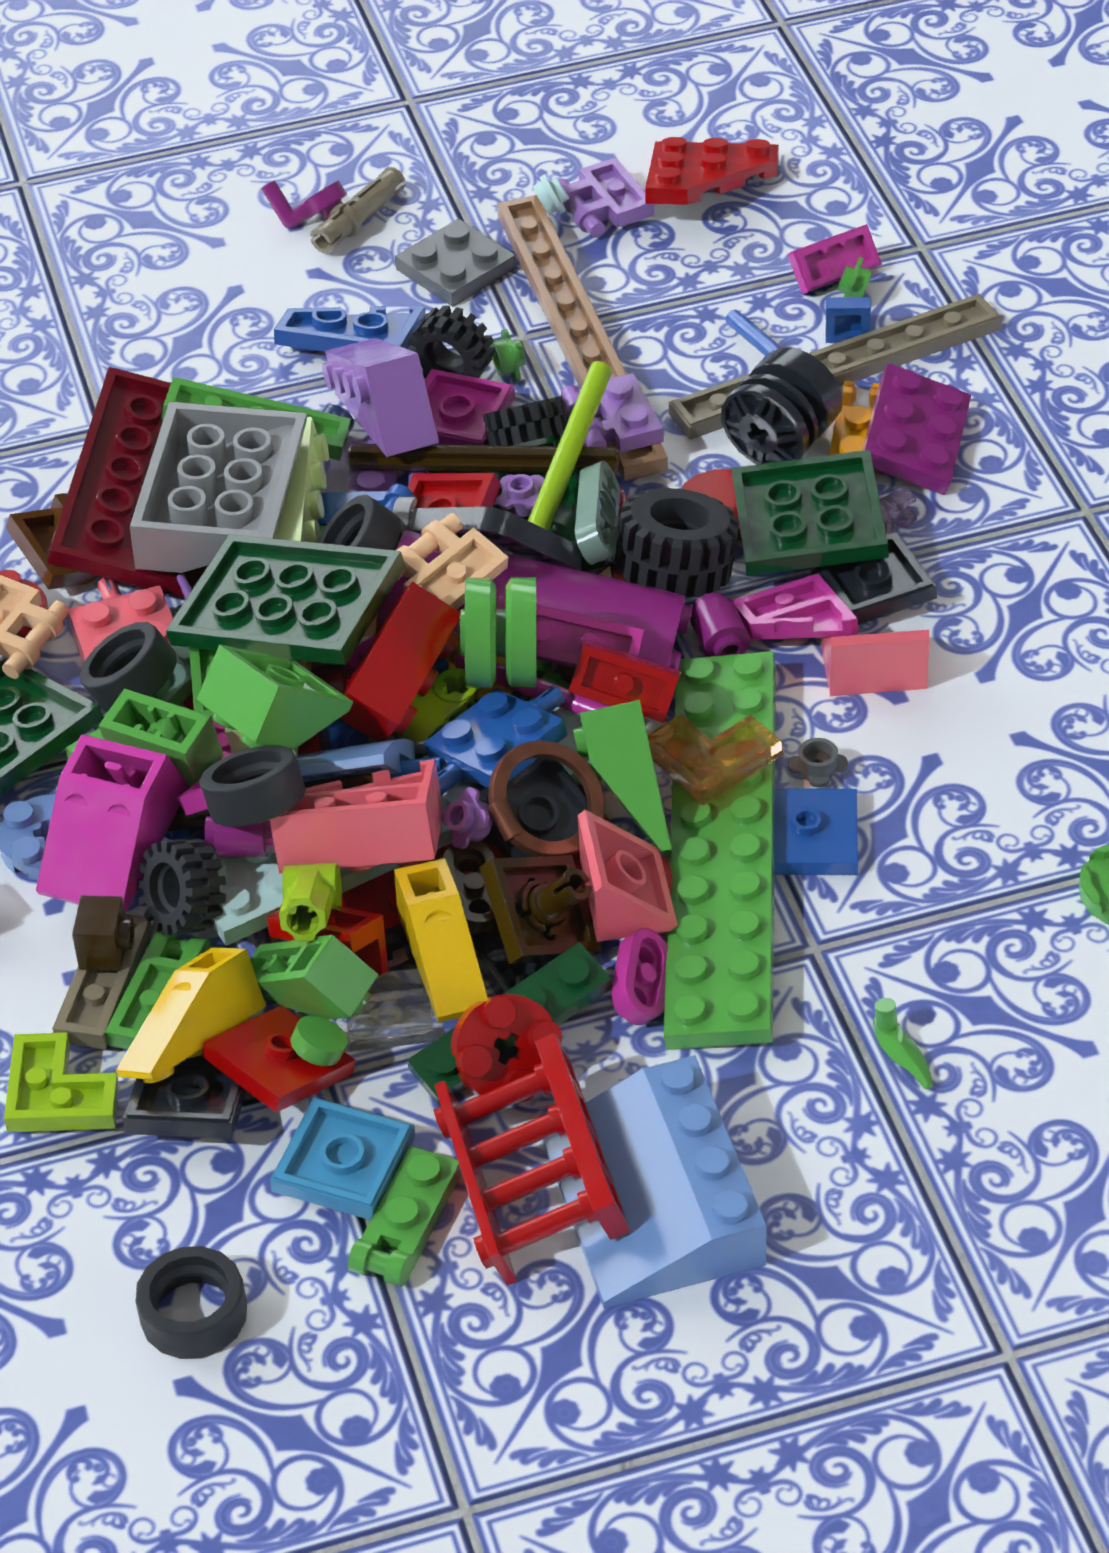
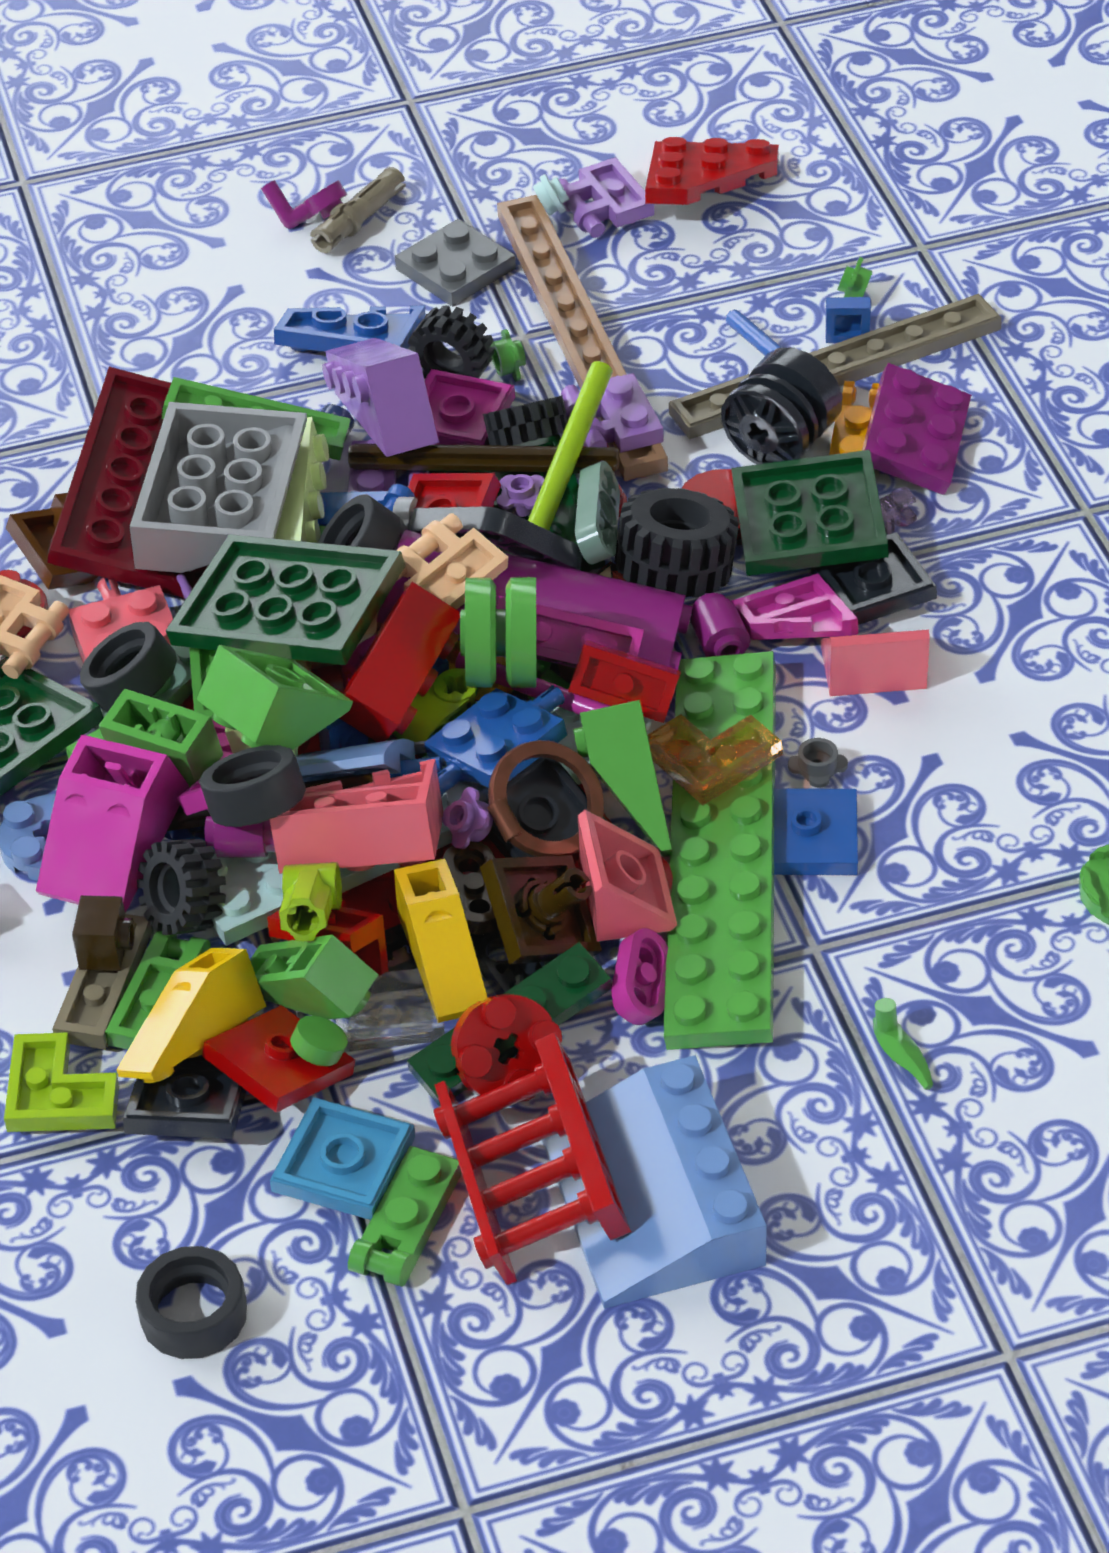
dark pink plate [787,224,882,294] -> none

